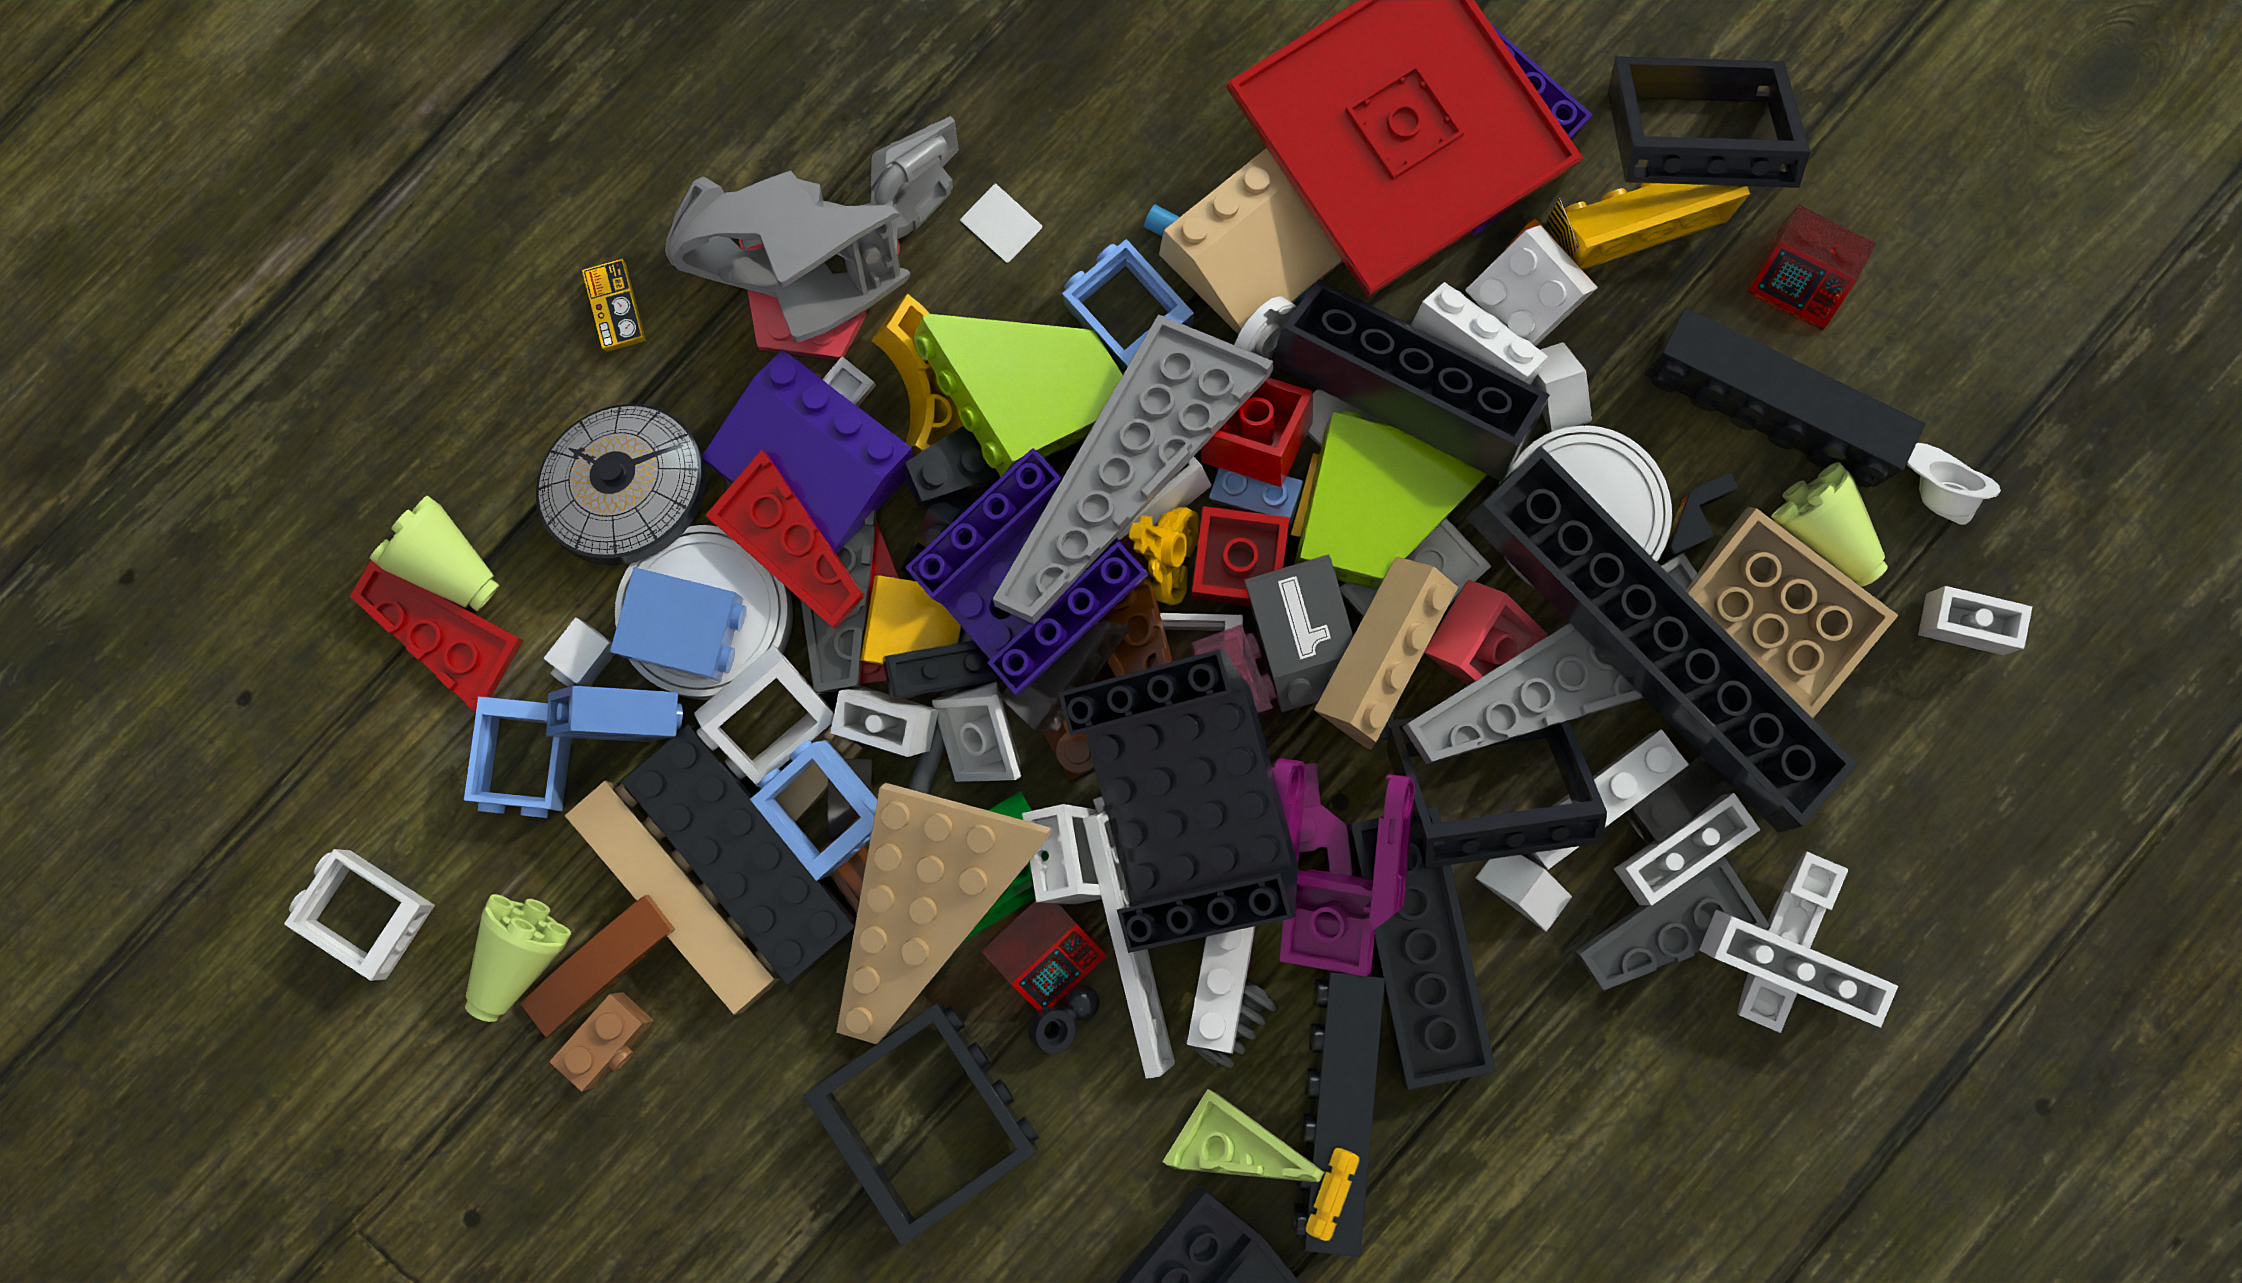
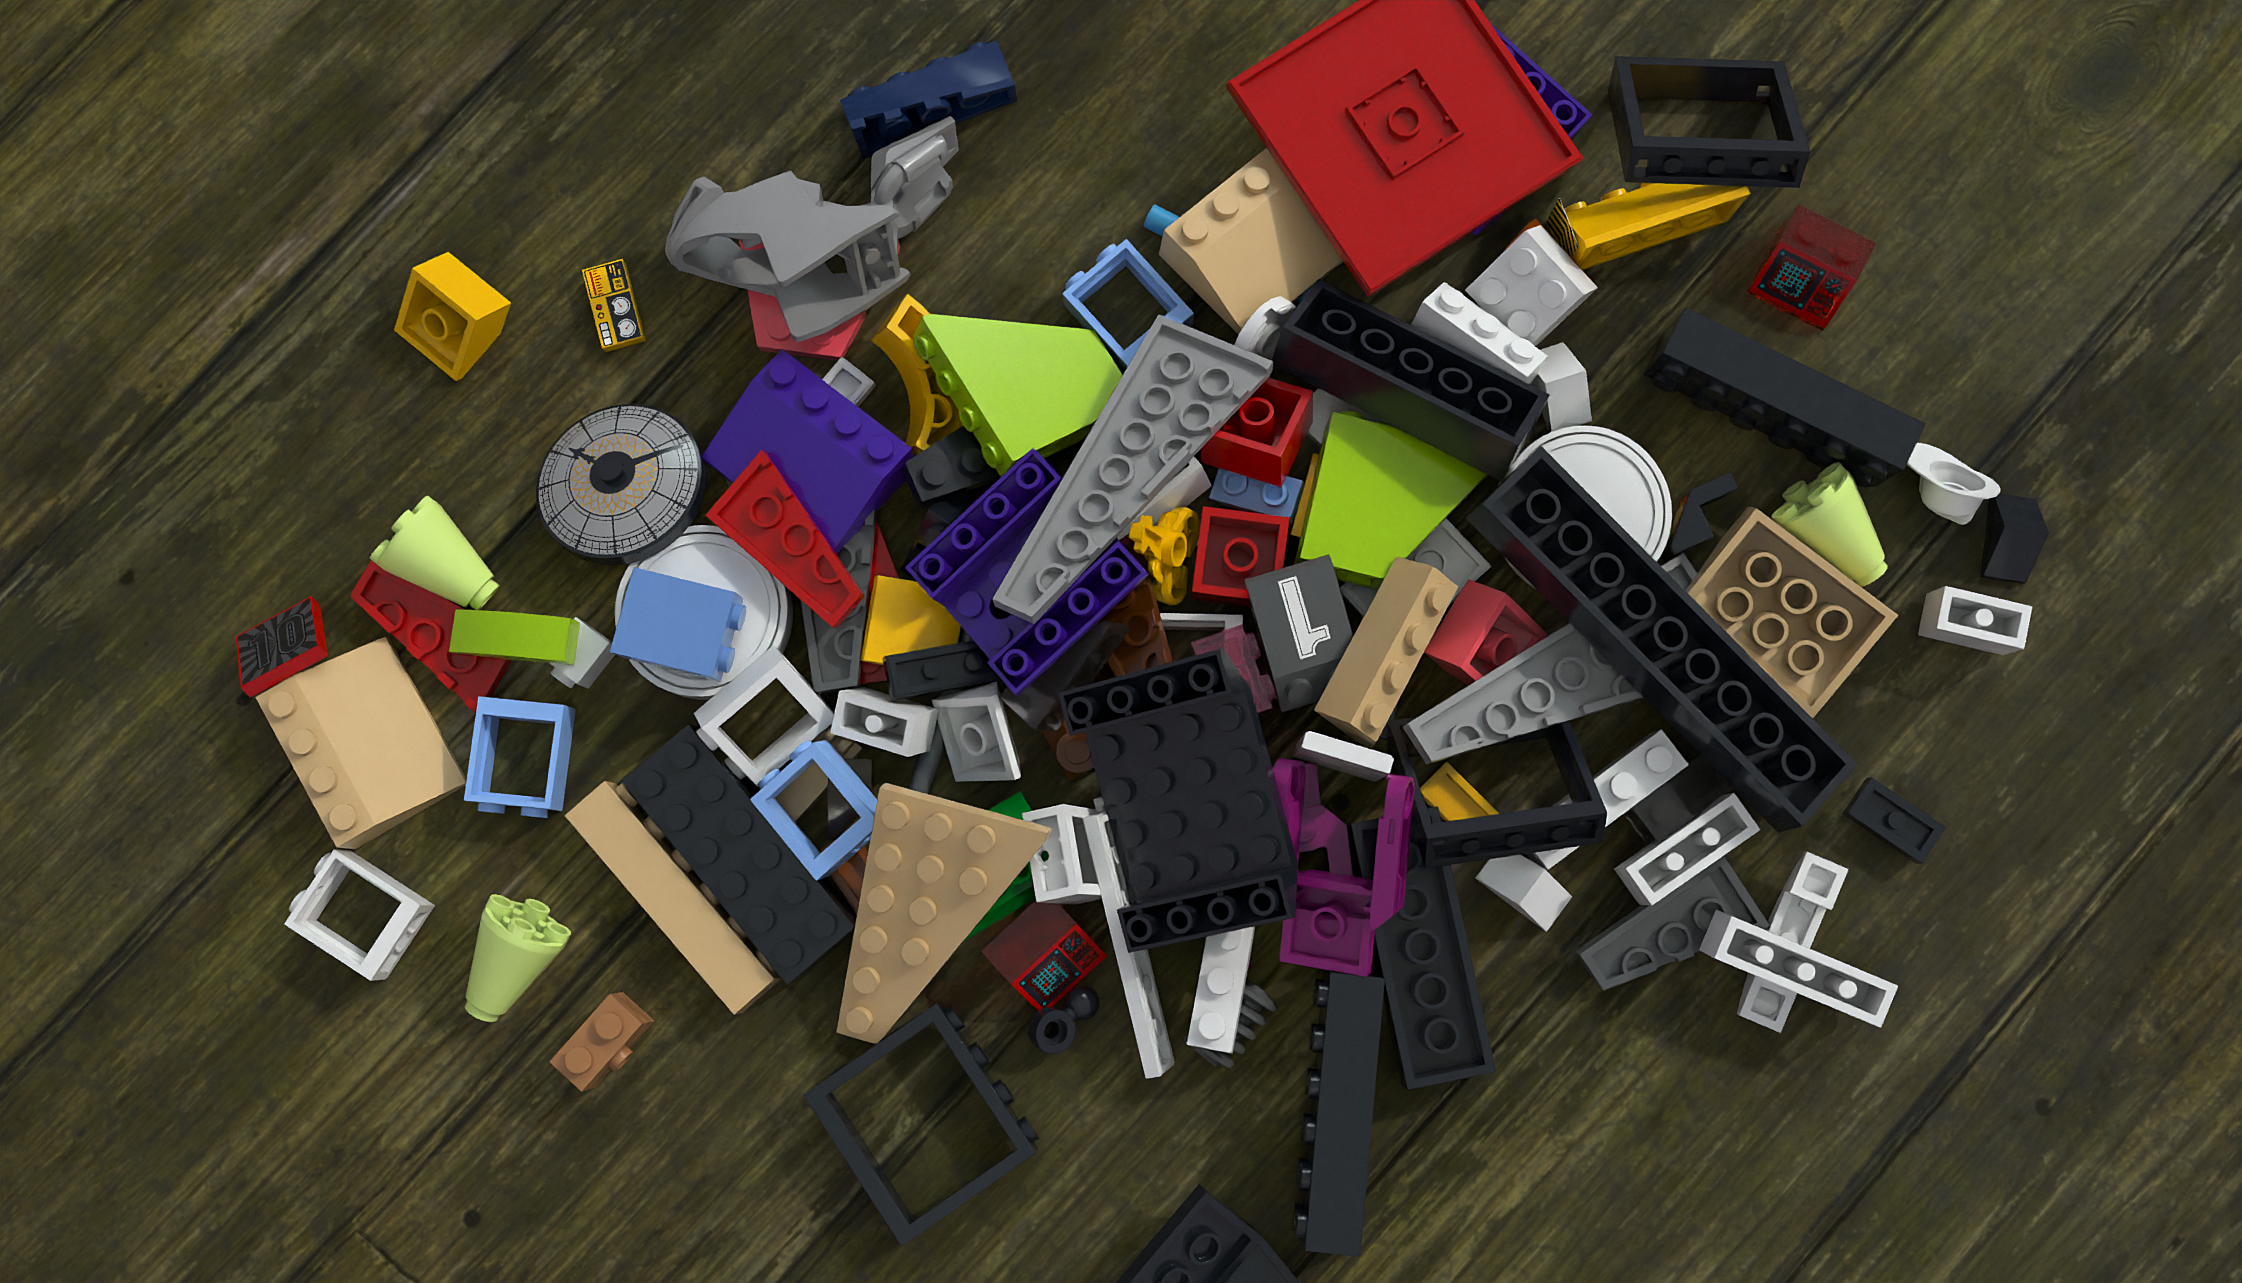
dark orange slope [520,895,675,1038] -> none
medium blue brick [546,686,683,742] -> none
white sticker [960,183,1042,262] -> none
yellowish green wing [1163,1089,1325,1182] -> none
yellow axle [1306,1148,1360,1241] -> none
none -> tile [236,596,328,697]
none -> tan slope [255,637,467,849]
none -> yellow slope [394,252,511,381]
none -> lime slope [449,609,580,666]
none -> dark blue wedge [840,40,1017,160]
none -> white tile [1293,731,1394,782]
none -> yellow tile [1420,762,1499,822]
none -> black plate [1843,777,1946,864]
none -> black slope [1980,493,2049,584]

